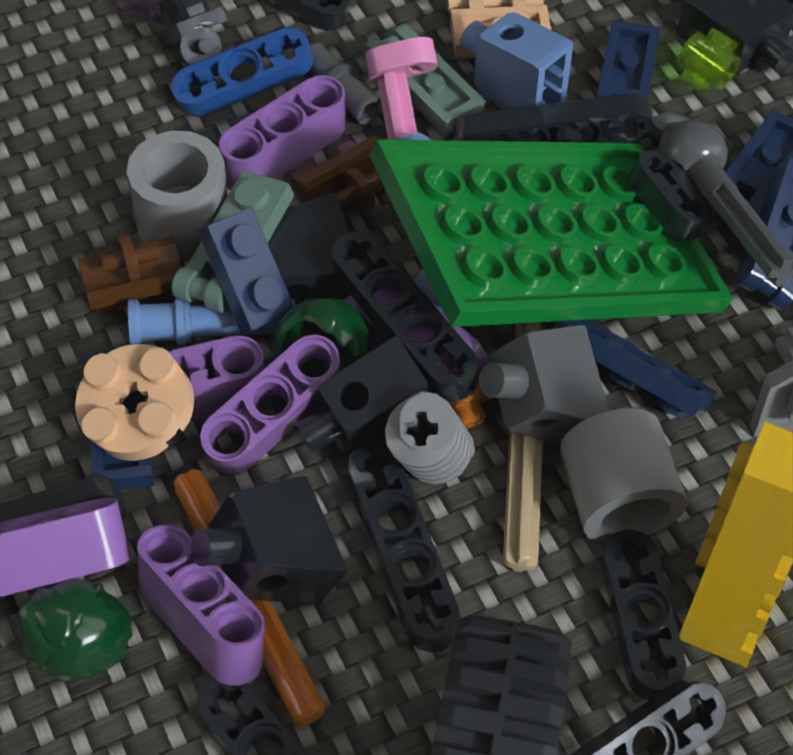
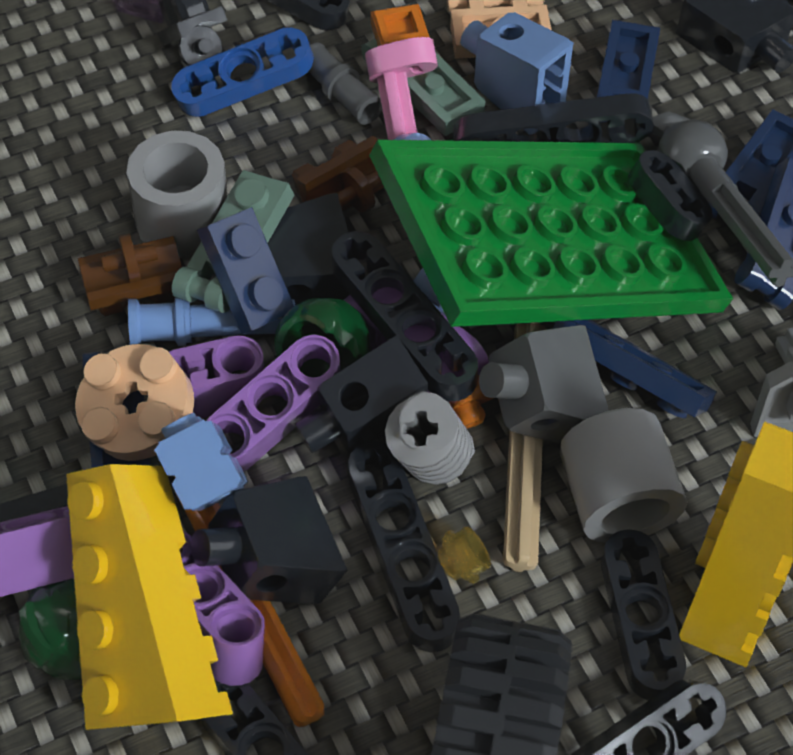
medium lavender beam [219,75,345,191] -> none
clear neon green gear [678,28,741,93] -> none
none -> yellow wedge [66,464,233,730]
none -> medium blue brick [154,413,248,511]
none -> orange tile [371,4,430,46]
none -> clear yellow plate [438,526,491,584]

